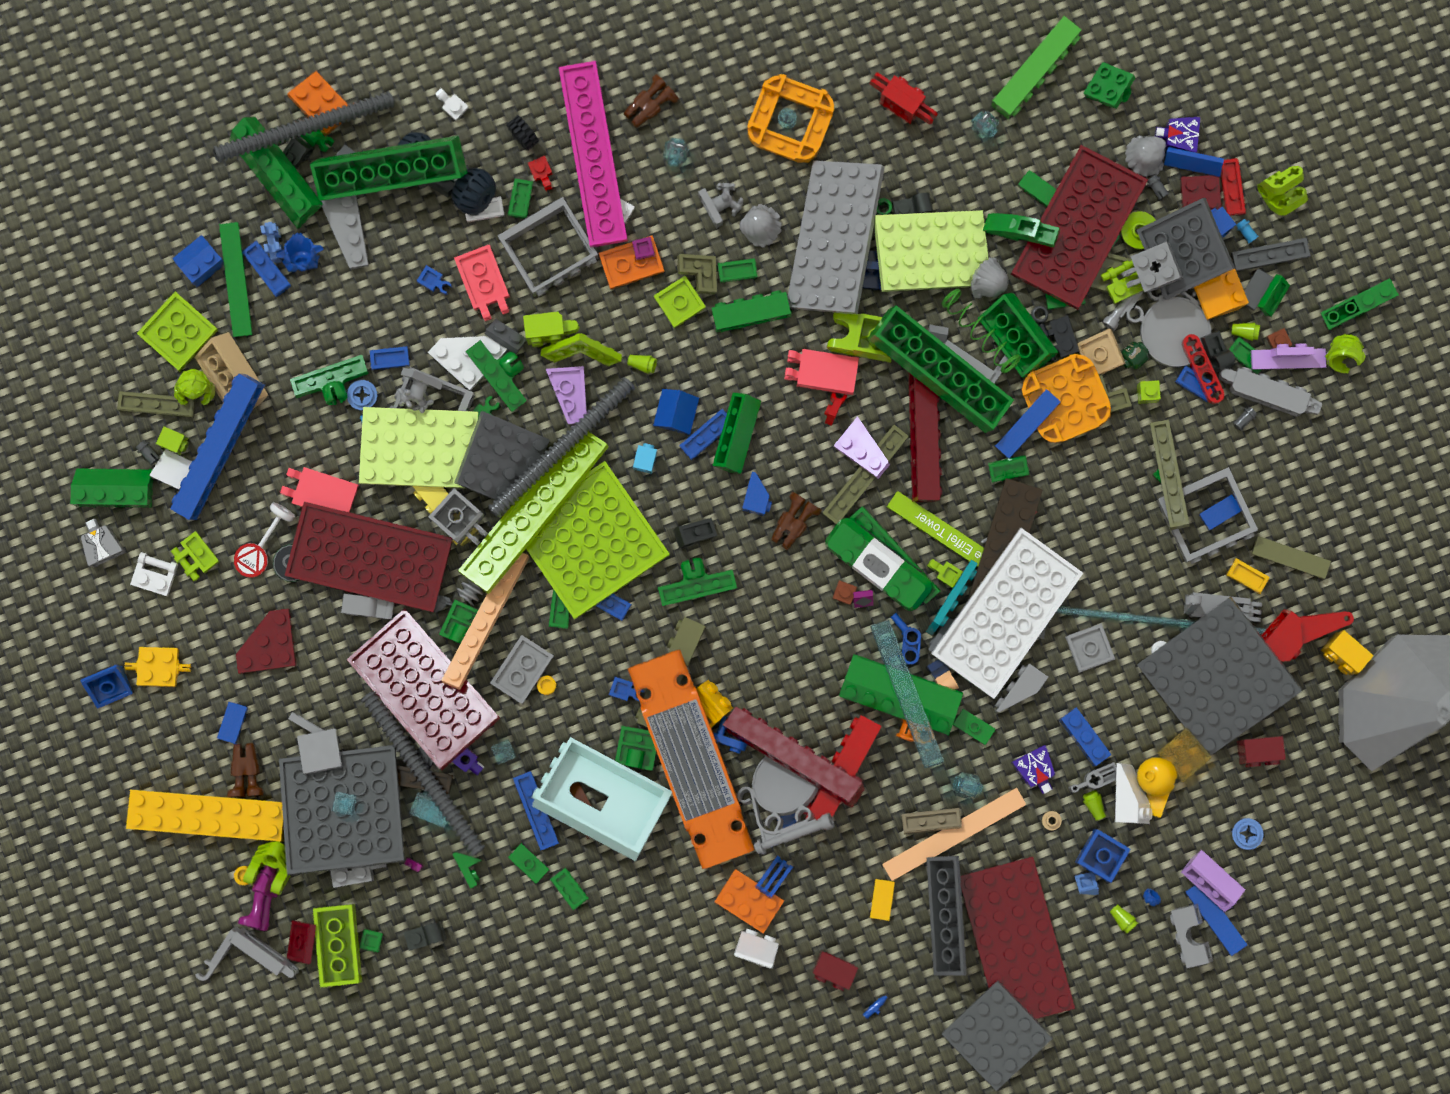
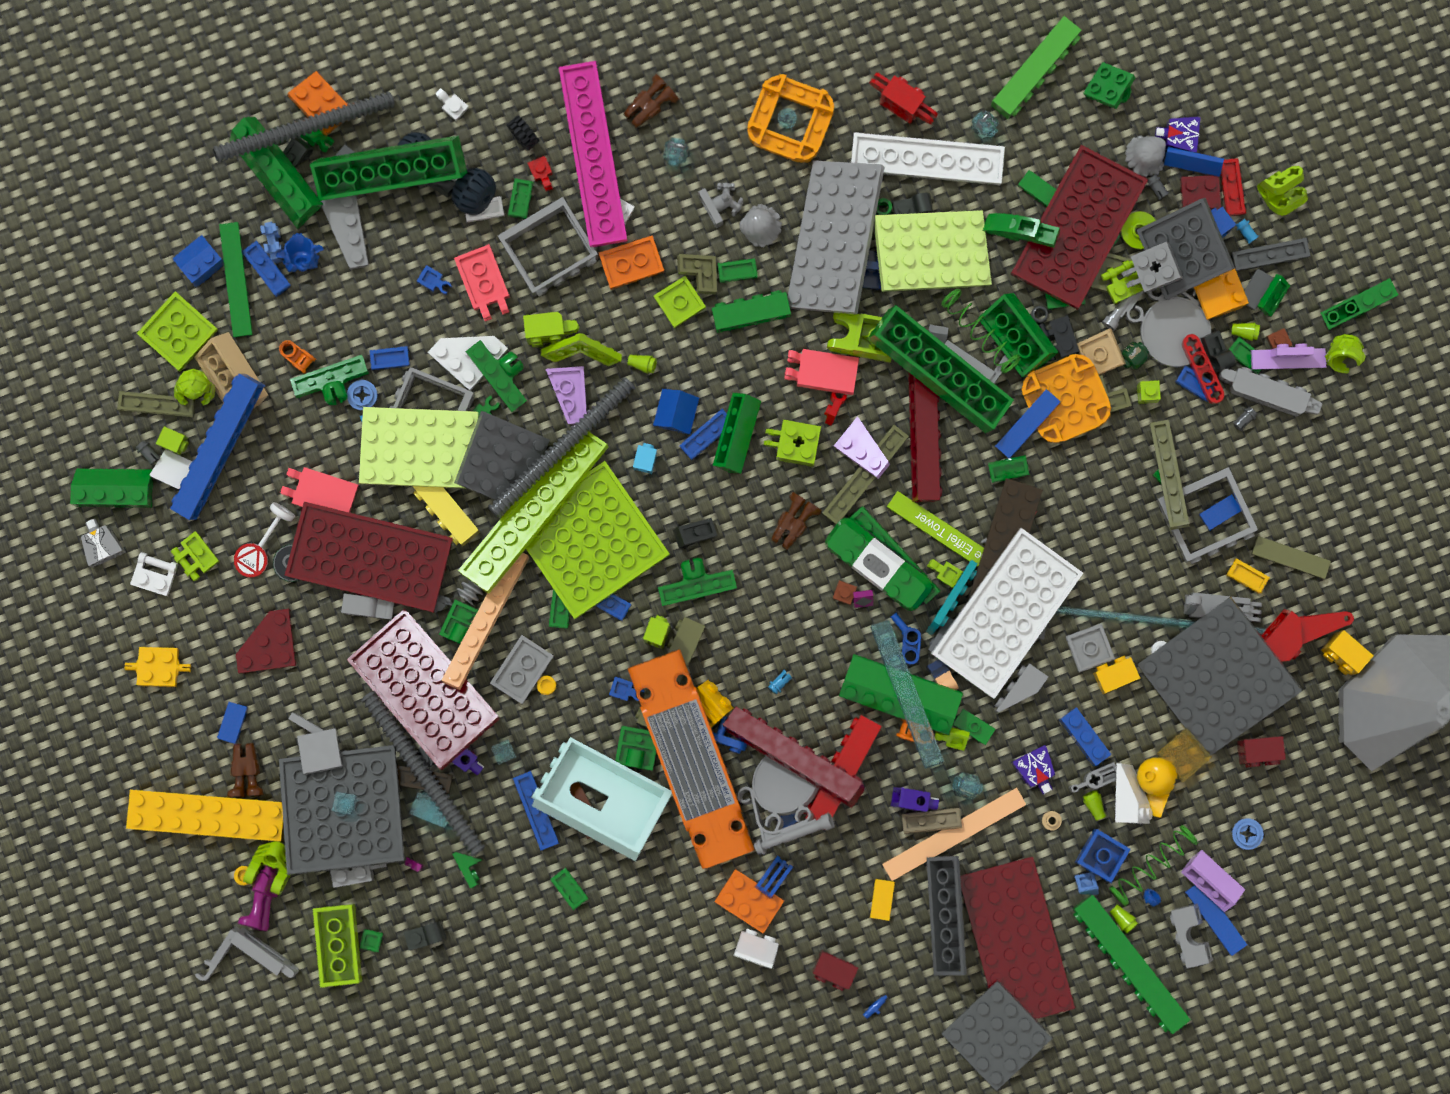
blue slope [80,665,133,709] -> none
dark red tile [287,920,316,964] -> none
light grey piece [398,368,443,413] -> none
light grey hinge [428,488,488,545] -> none
dark grey plate [485,319,527,354] -> none
green plate [508,843,550,884] -> none
magenta tile [632,237,655,261] -> none
blue slope [742,471,772,516] -> none
light grey hair [971,258,1008,299] -> none
none -> orange piece [279,340,317,374]
none -> lime brick [643,615,671,649]
none -> lime hinge [763,420,821,467]
none -> dark azure pin [768,670,792,694]
none -> white plate [851,133,1005,185]
none -> dark purple torso [890,787,939,812]
none -> lime plate [934,727,970,751]
none -> green brick [1072,894,1191,1035]
none -> yellow brick [1093,656,1140,694]
none -> bright green piece [1109,825,1198,906]

